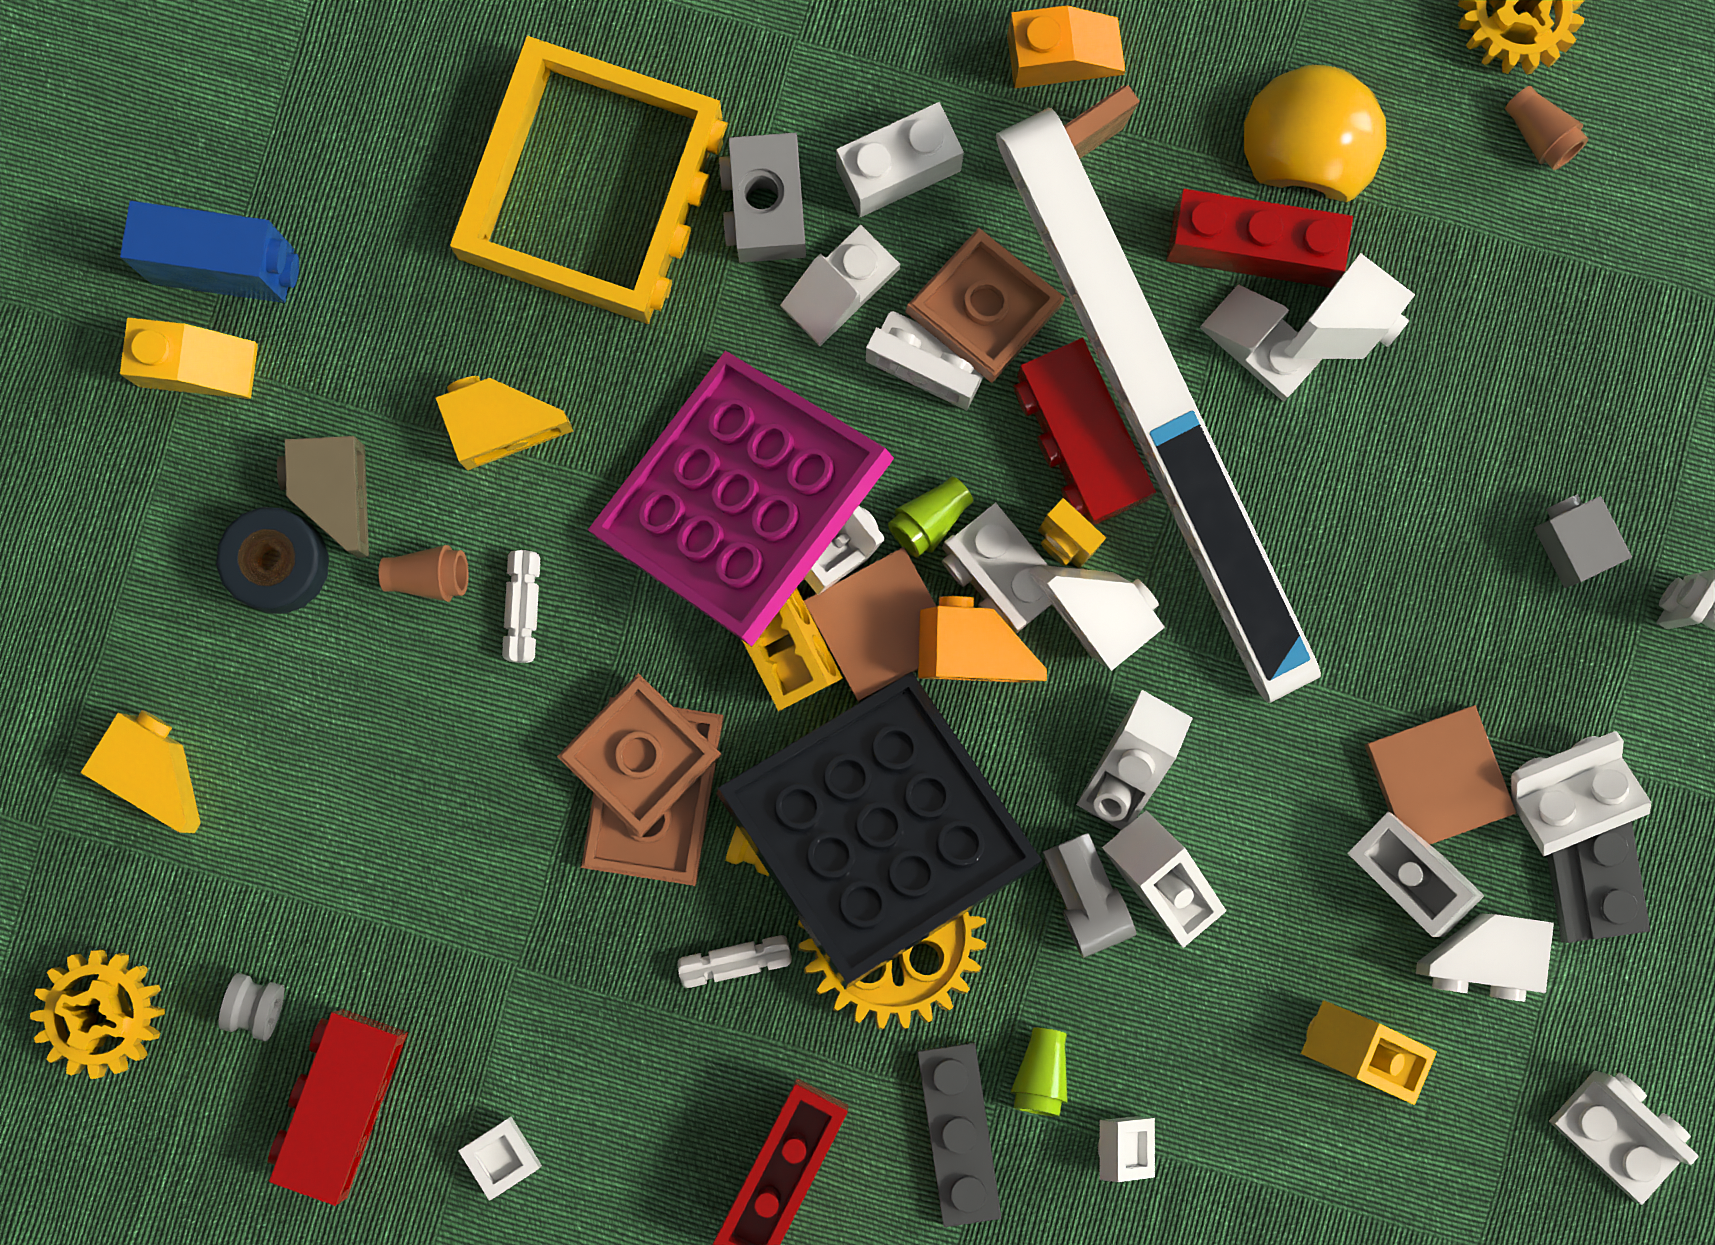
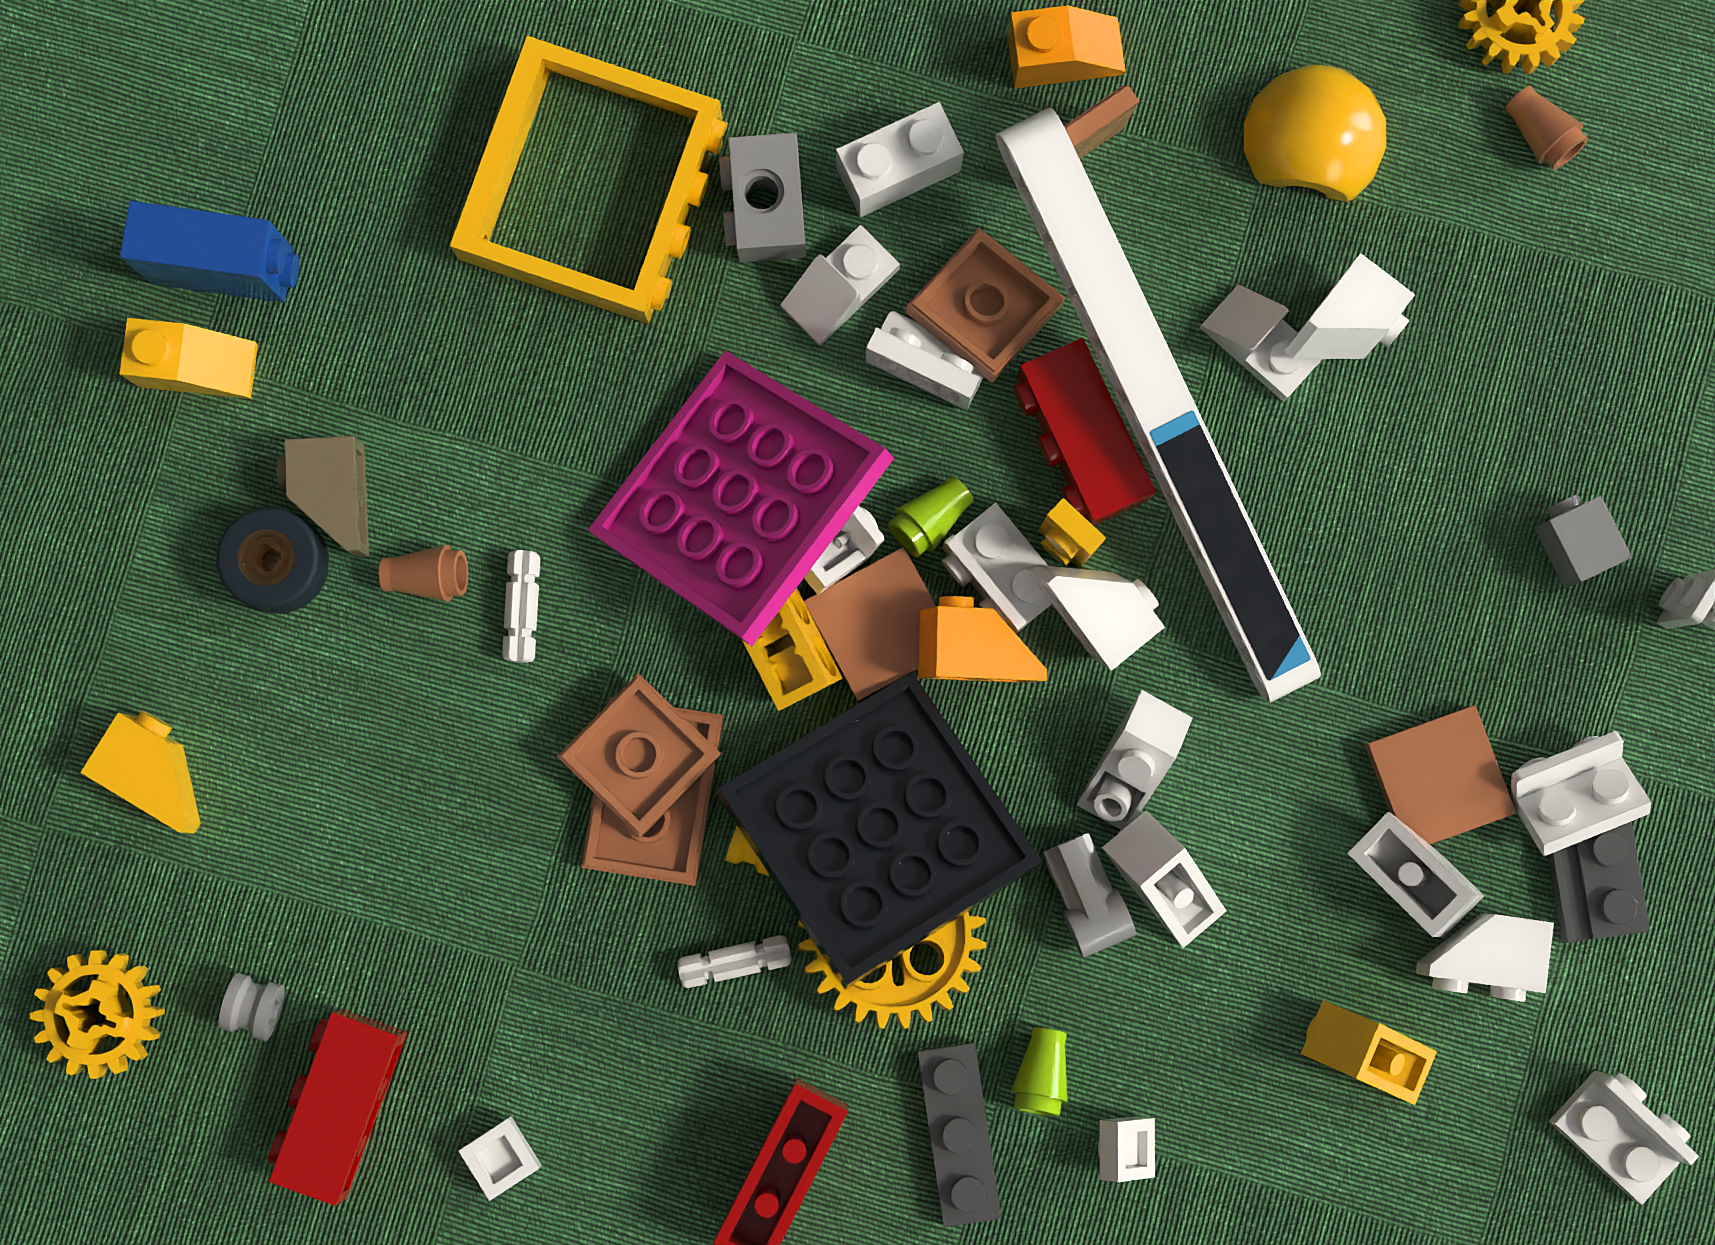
yellow slope [436,376,573,471] -> none
red brick [1166,188,1353,288] -> none

